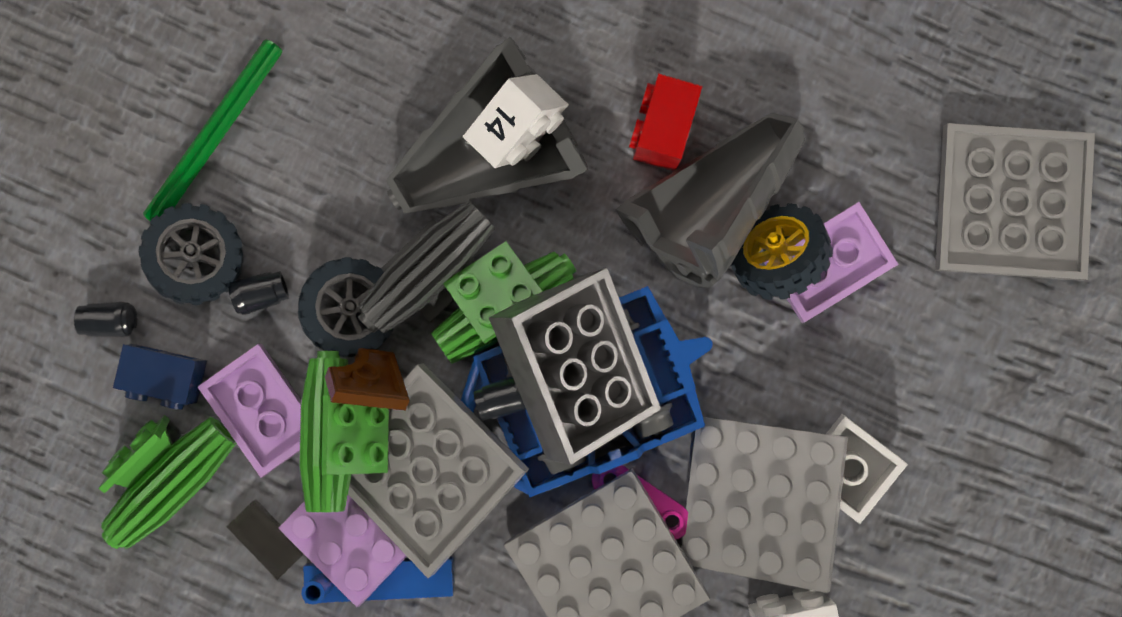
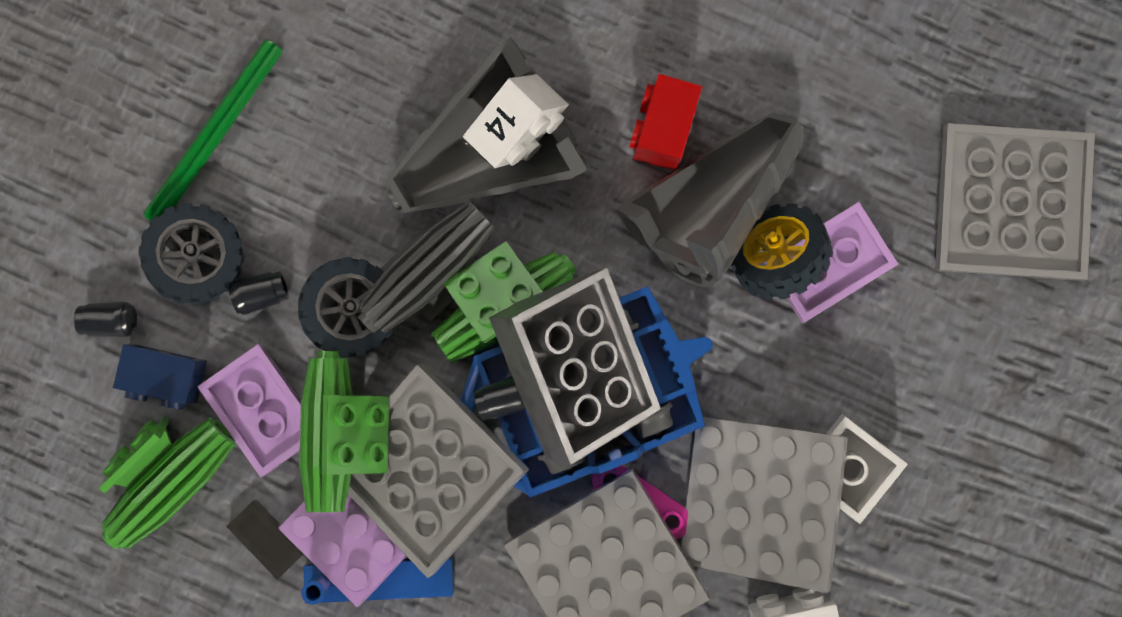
reddish brown tile [325,348,410,411] -> none

